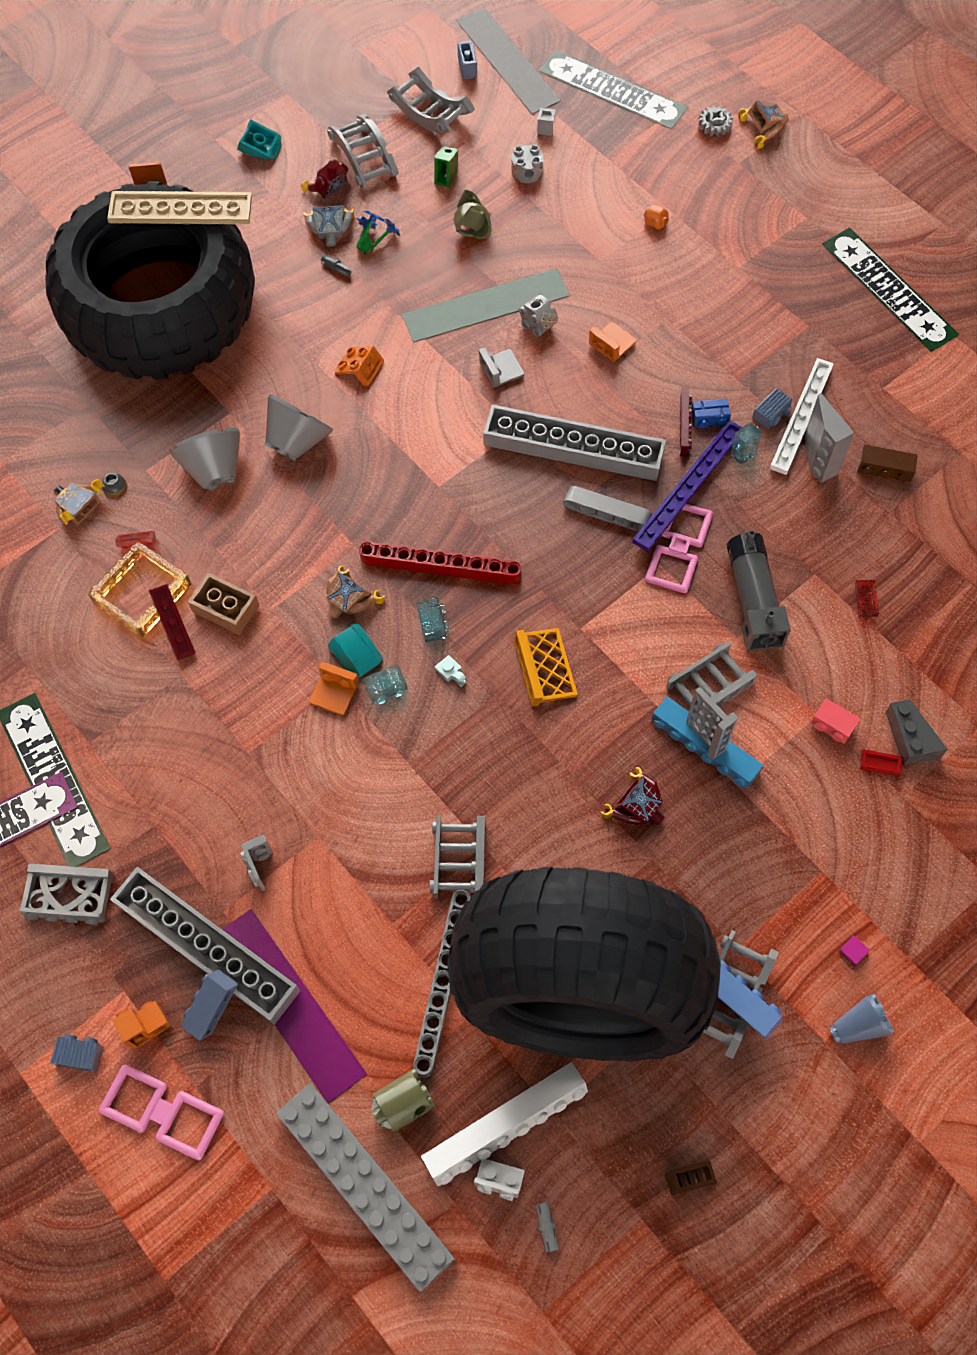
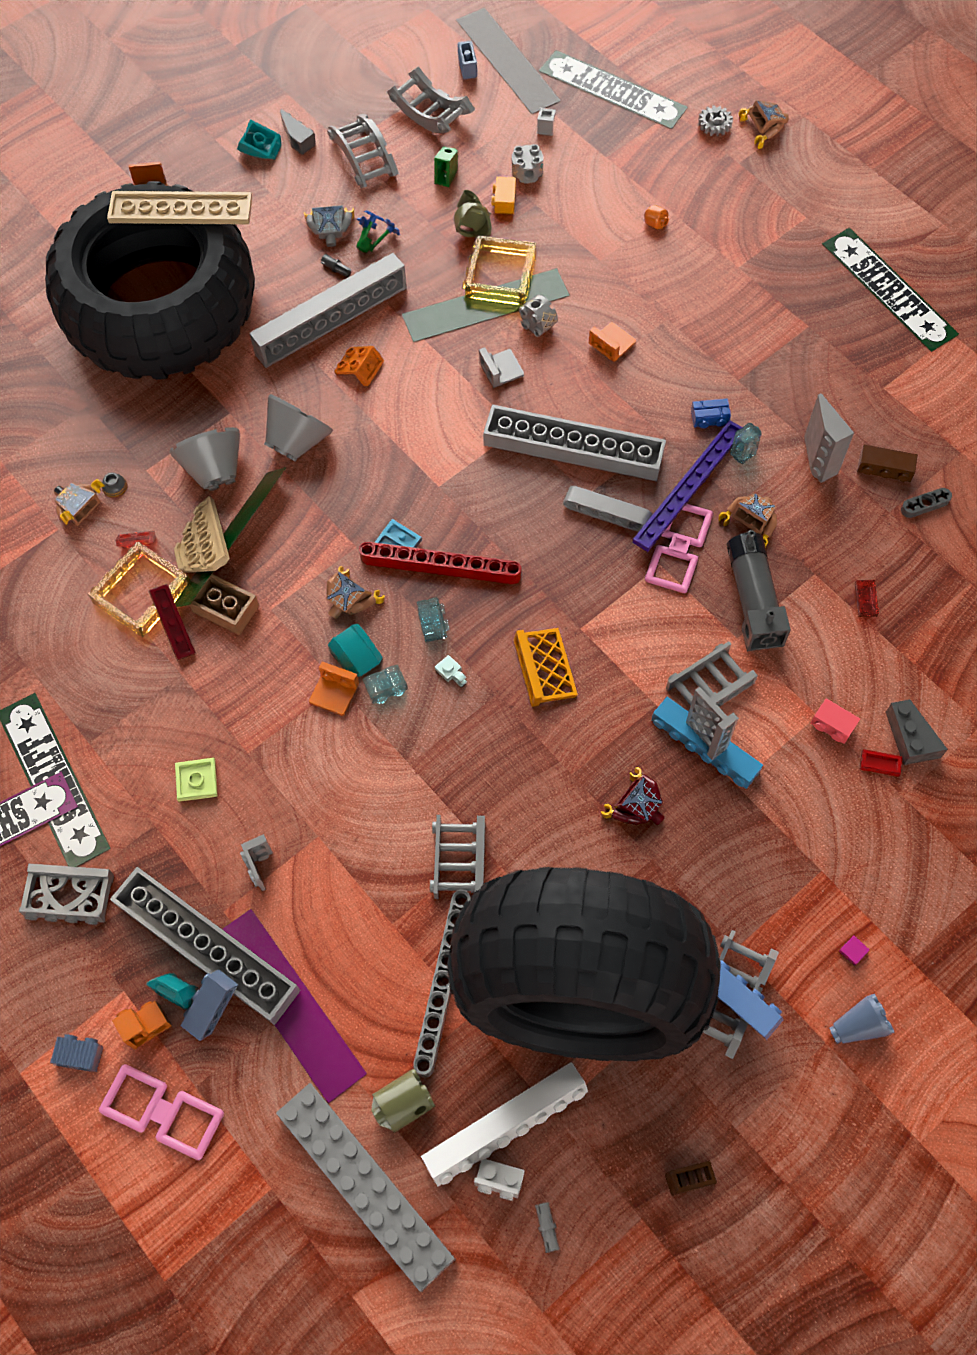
dark red torso [300,158,349,199] -> none
plate [680,387,692,456] -> none
sand blue brick [752,388,793,430] -> none
white plate [770,358,834,475] -> none
none -> teal slope [146,973,199,1010]
none -> tan plate [174,496,230,573]
none -> dark green sticker [175,467,287,607]
none -> yellowish green plate [175,758,218,802]
none -> light grey brick [249,253,407,368]
none -> slope [280,109,316,155]
none -> medium azure wing [375,519,422,548]
none -> clear yellow window [463,235,536,305]
none -> light orange brick [491,177,516,214]
none -> nougat torso [719,493,777,548]
none -> dark grey beam [901,488,952,518]

